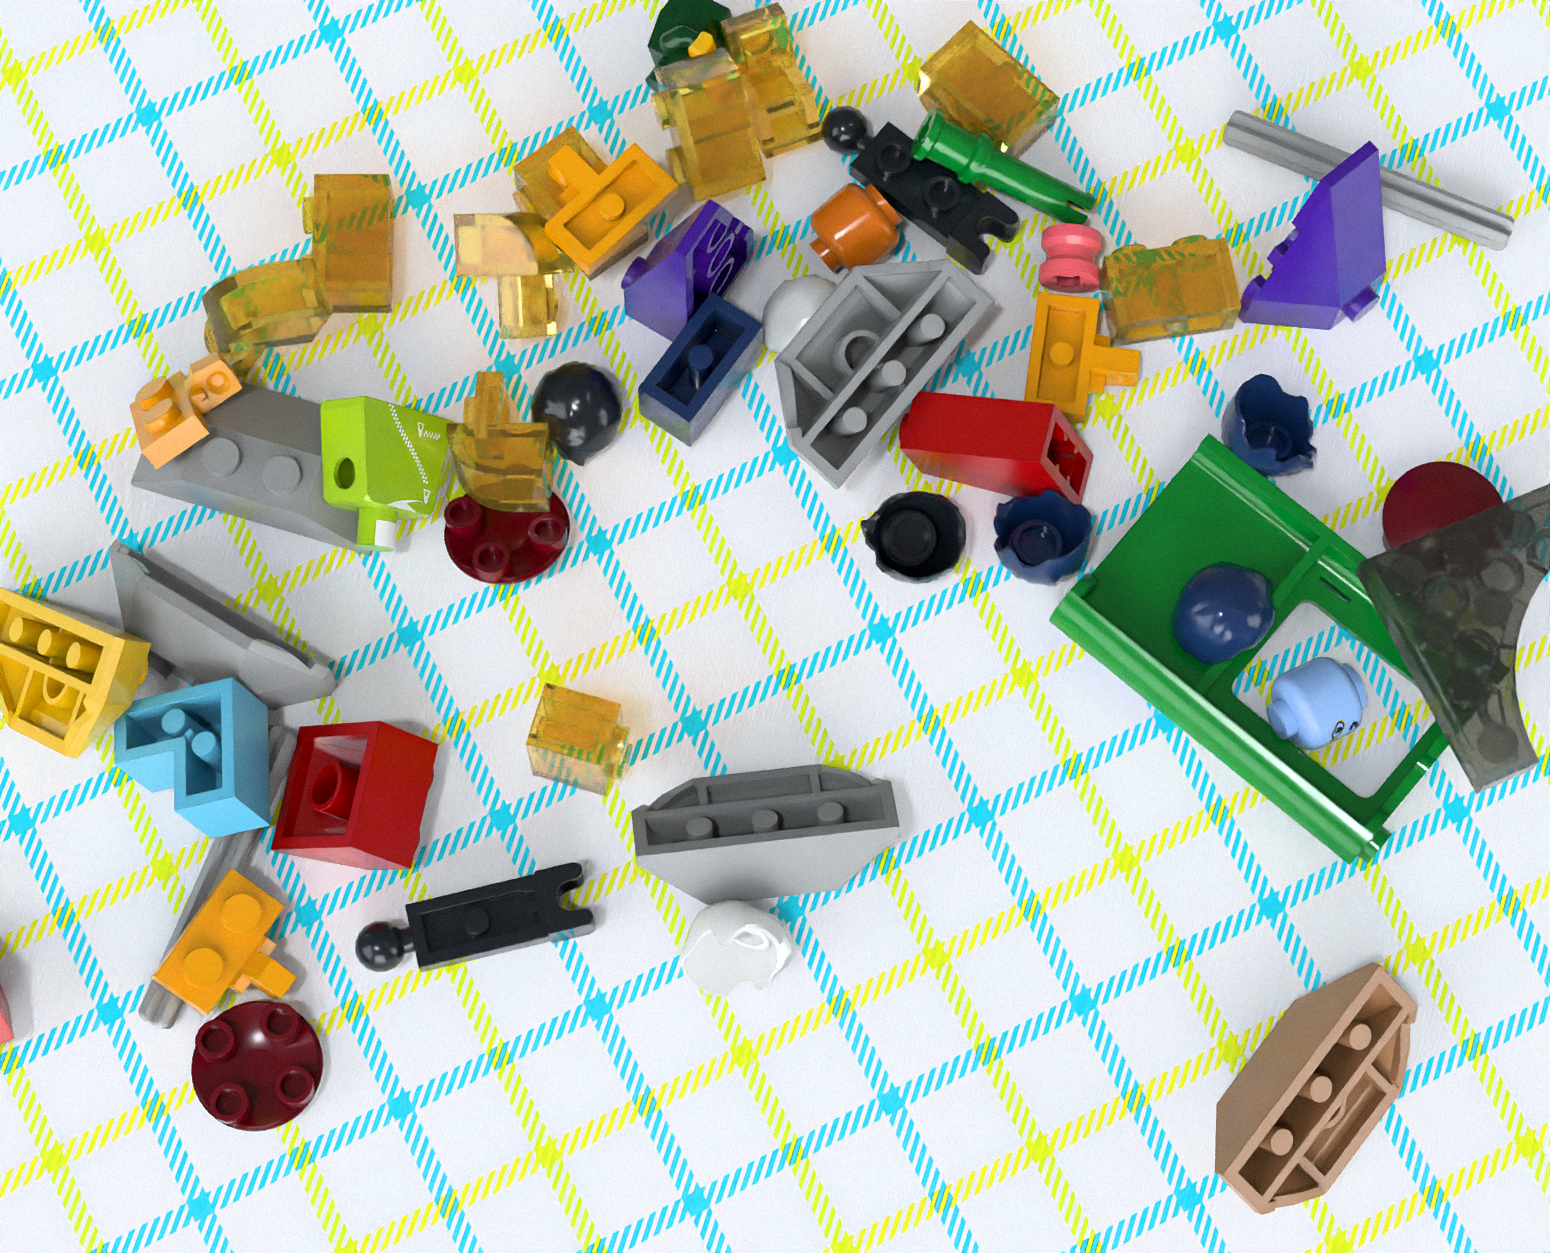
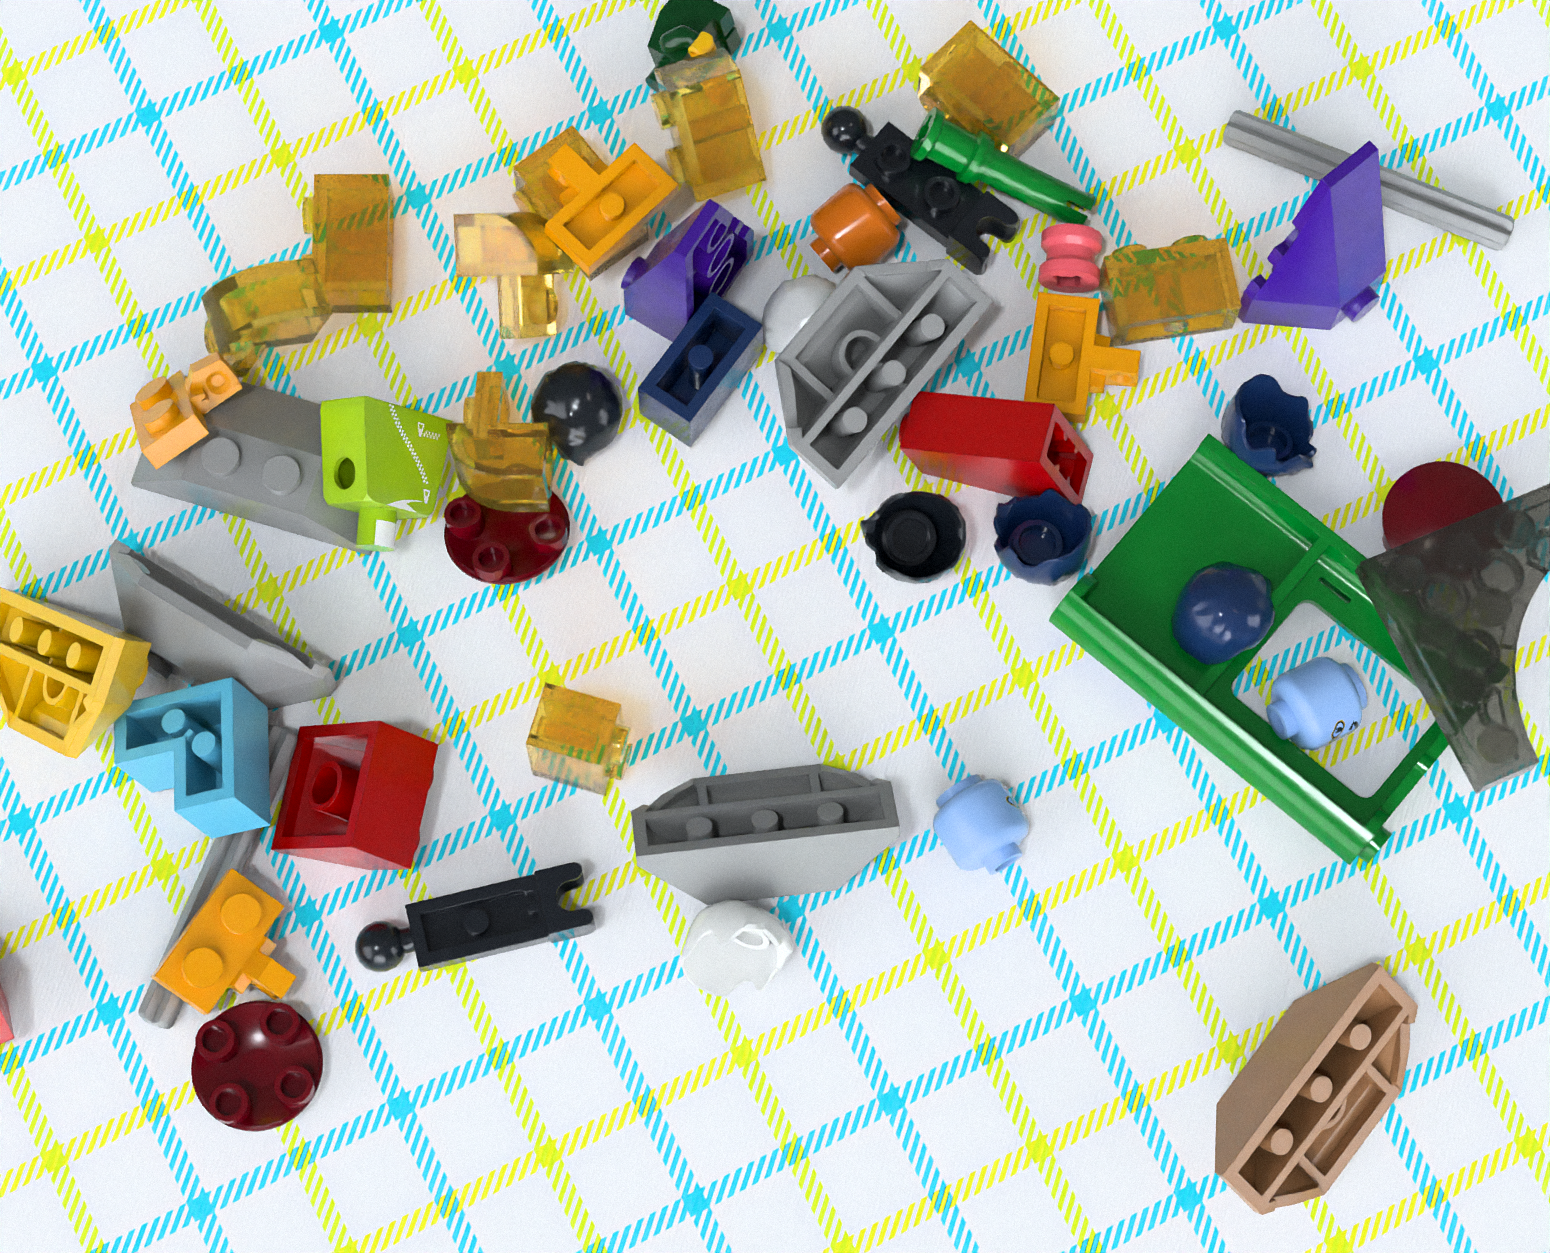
clear yellow brick [720,2,823,159] -> none
none -> light blue head [933,774,1029,875]

